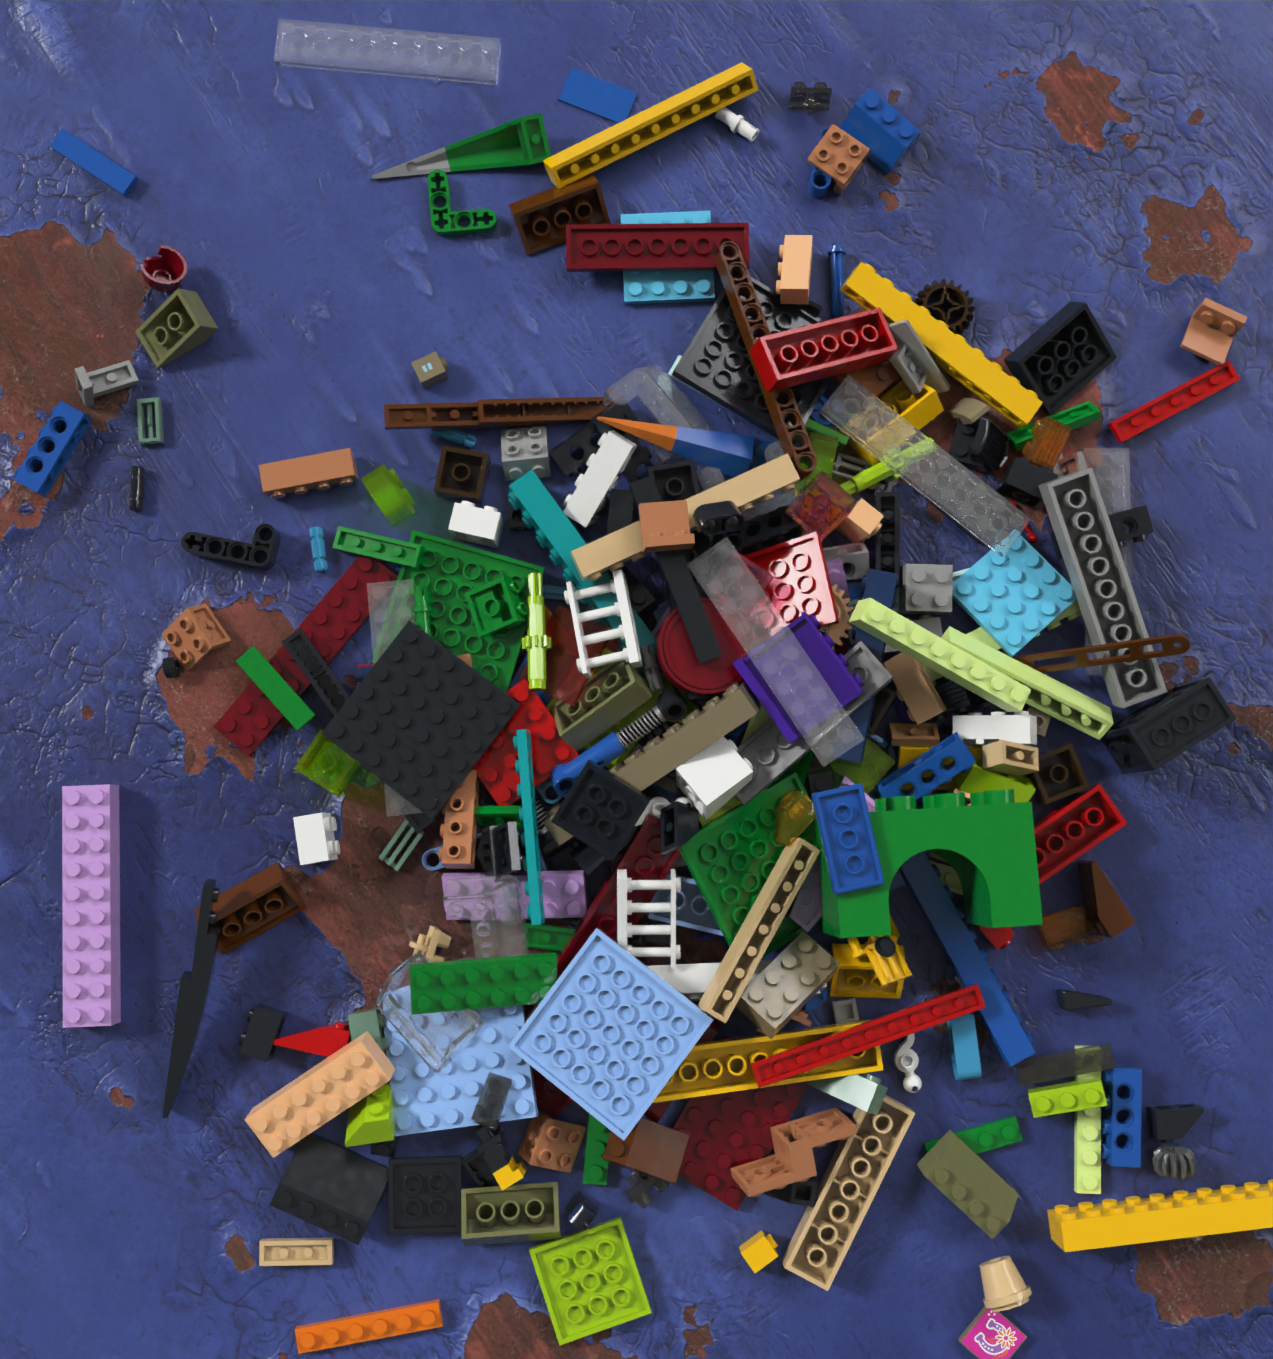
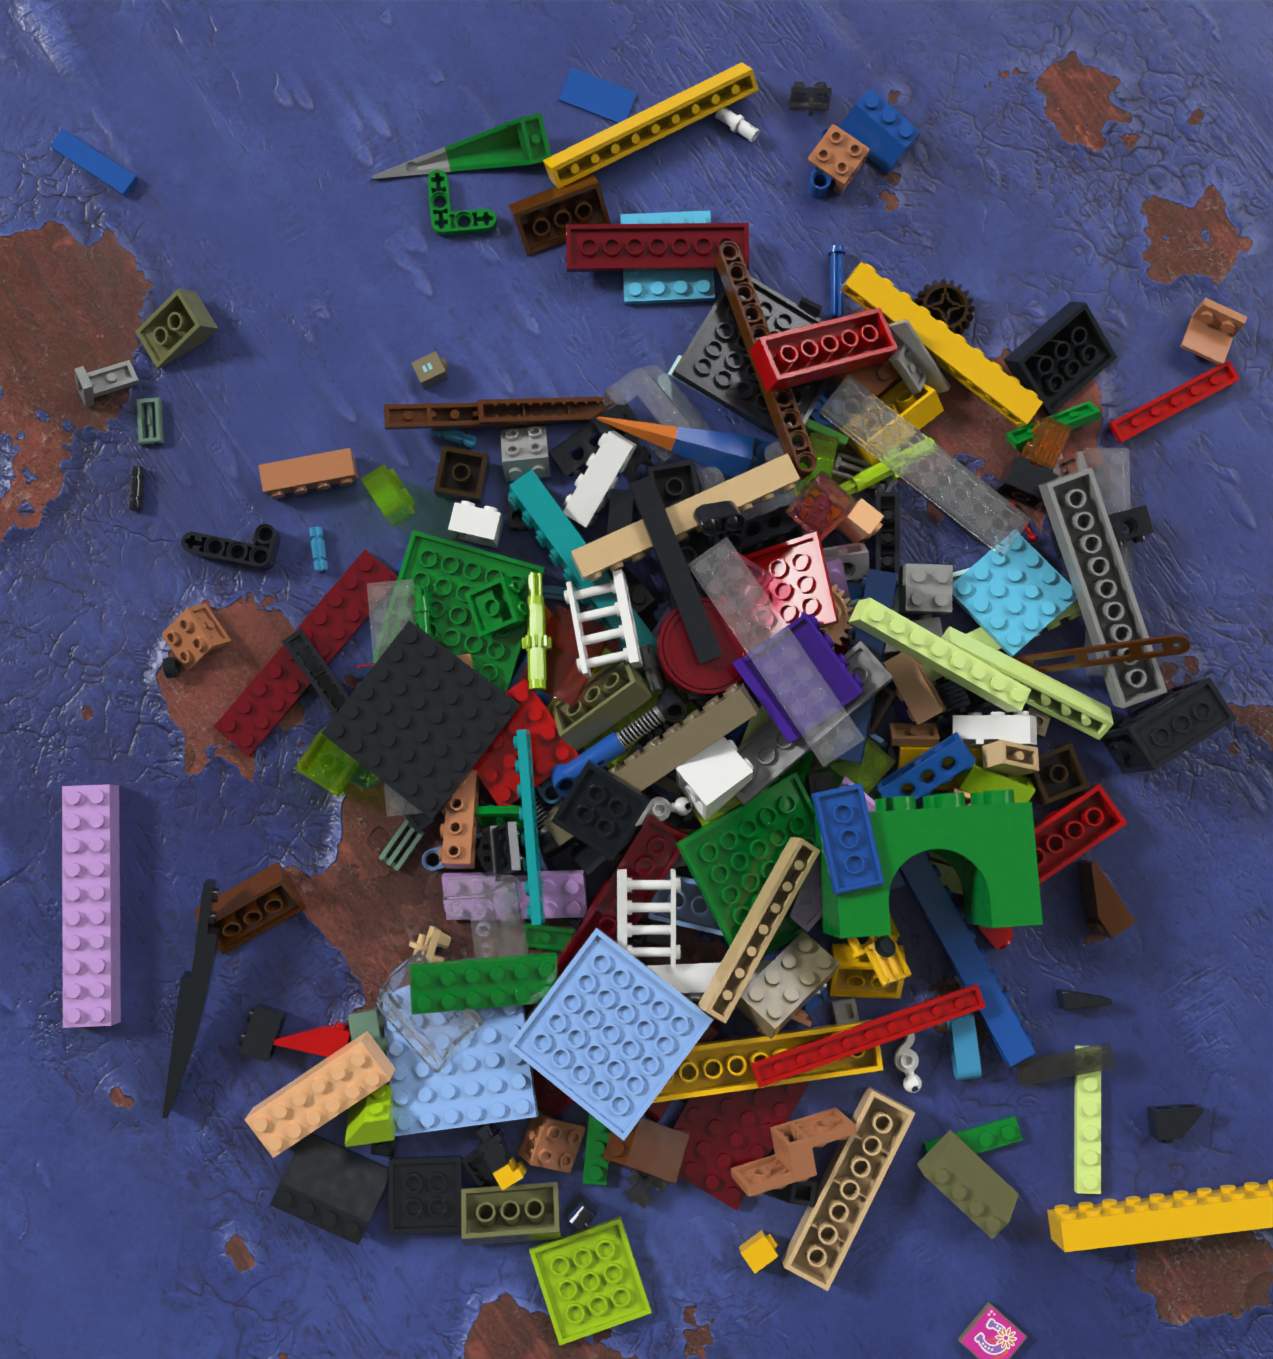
blue brick [13,401,93,498] -> none
dark red helmet [140,245,188,292] -> none
green tile [236,646,317,731] -> none
tan plate [259,1237,334,1266] -> none
clear plate [274,19,501,85] -> none
white brick [293,812,340,865] -> none
orange plate [295,1299,443,1354] -> none
green plate [332,526,425,569] -> none
clear smoke slope [471,1072,512,1130] -> none
nougat bracket [638,500,695,552] -> none
black slope [661,801,699,855] -> none
light nougat brick [776,235,813,304] -> none
clear yellow slope [776,790,816,846] -> none
slope [807,1074,888,1116] -> none
dark tan slope [946,398,990,425] -> none
black piece [947,416,1009,475] -> none
tan piece [979,1255,1032,1312] -> none
lime brick [1028,1077,1107,1118] -> none
clear orange brick [1035,905,1092,950] -> none
blue brick [1101,1064,1142,1168] -> none
dark grey gear [1152,1145,1196,1179] -> none

